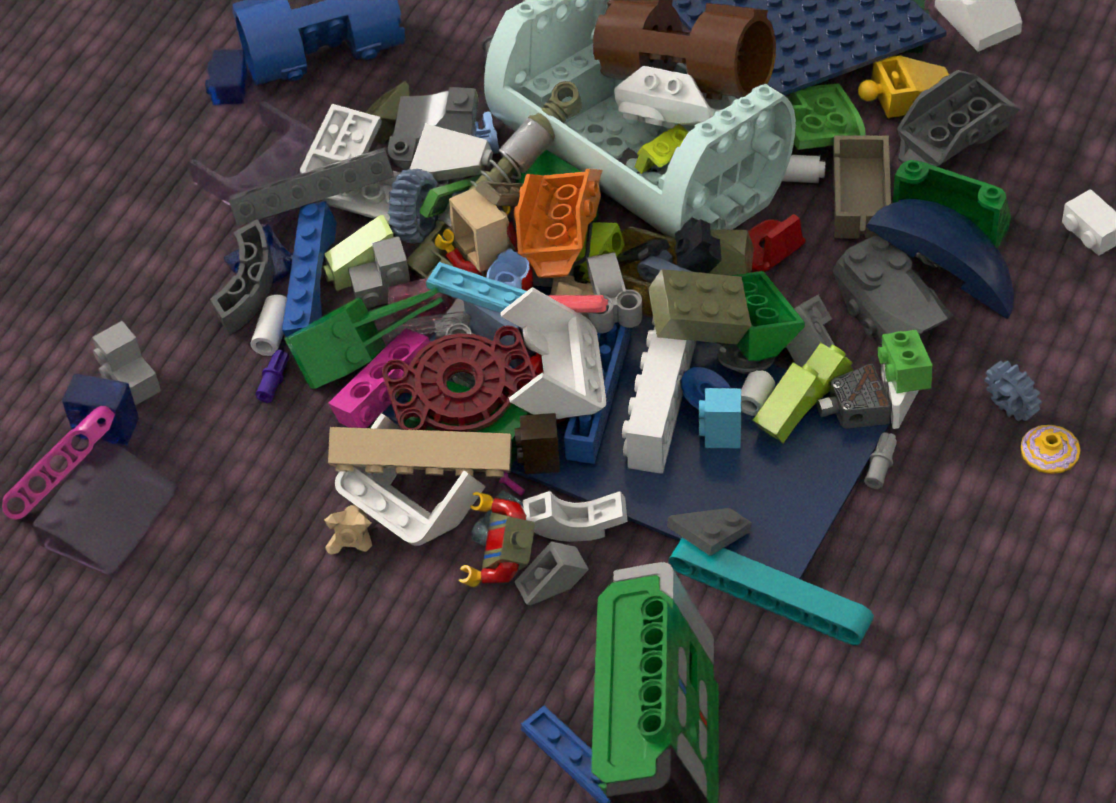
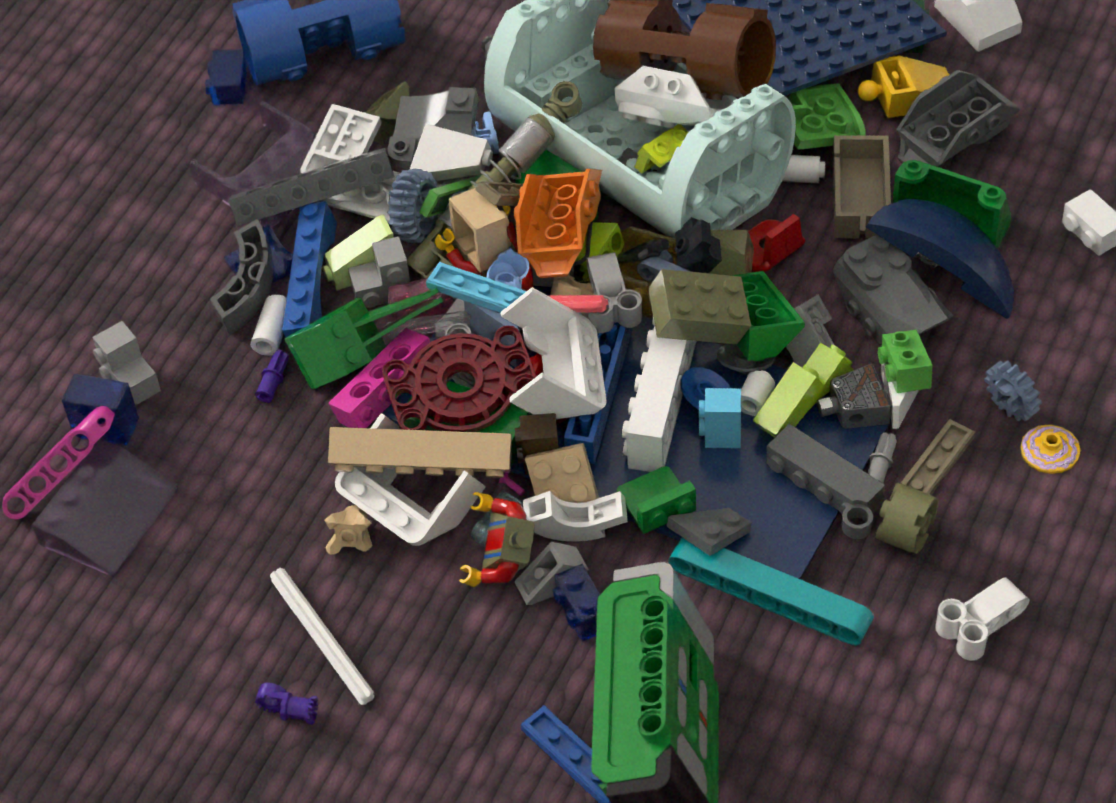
none -> dark purple connector [255,683,319,724]
none -> white axle [270,568,374,705]
none -> tan plate [525,443,599,503]
none -> clear blue brick [552,564,600,642]
none -> green bracket [617,466,696,534]
none -> dark grey hinge [766,424,885,539]
none -> olive brick [875,482,939,554]
none -> dark tan tile [889,419,975,501]
none -> white piece [935,578,1029,661]

